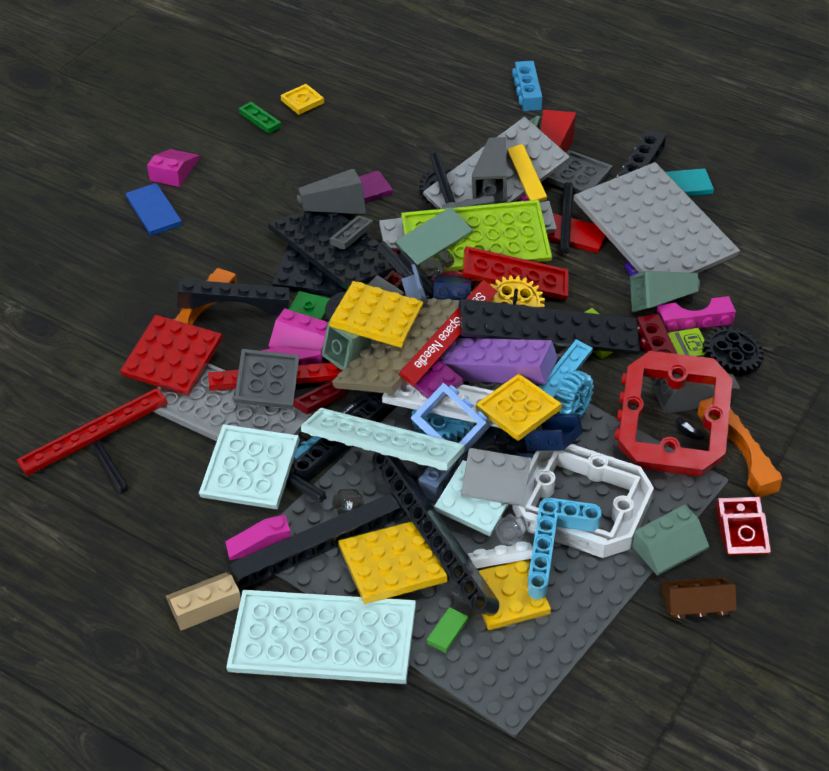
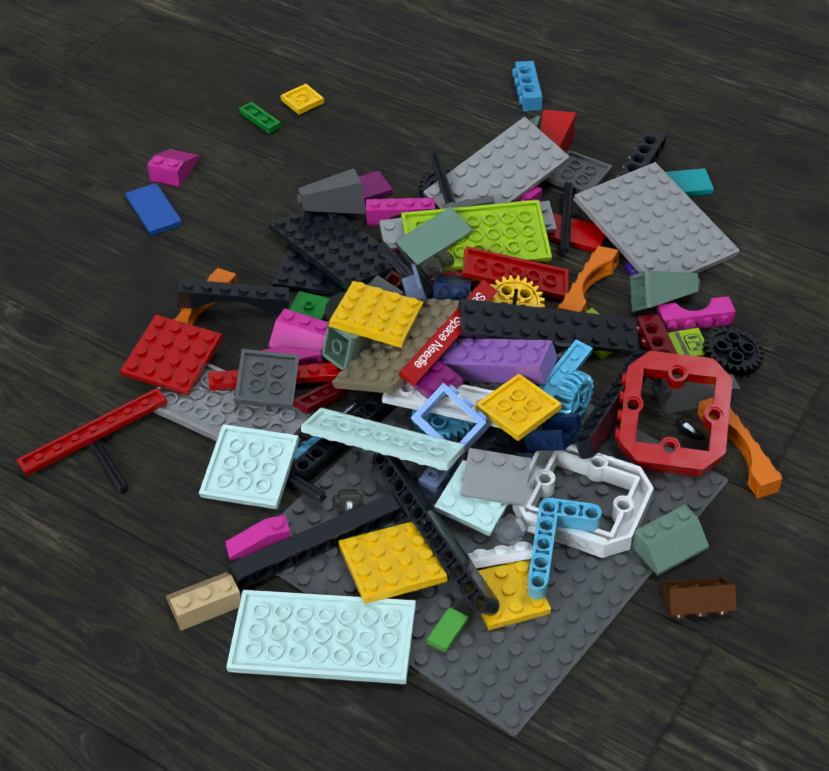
dark grey plate [330,215,373,249] -> none
dark grey slope [472,137,507,203] -> none
yellow tile [507,144,547,202] -> none
red slope [716,497,771,555] -> none
none -> dark pink arch [366,198,435,226]
none -> orange arch [558,246,619,313]
none -> black beam [574,350,647,459]

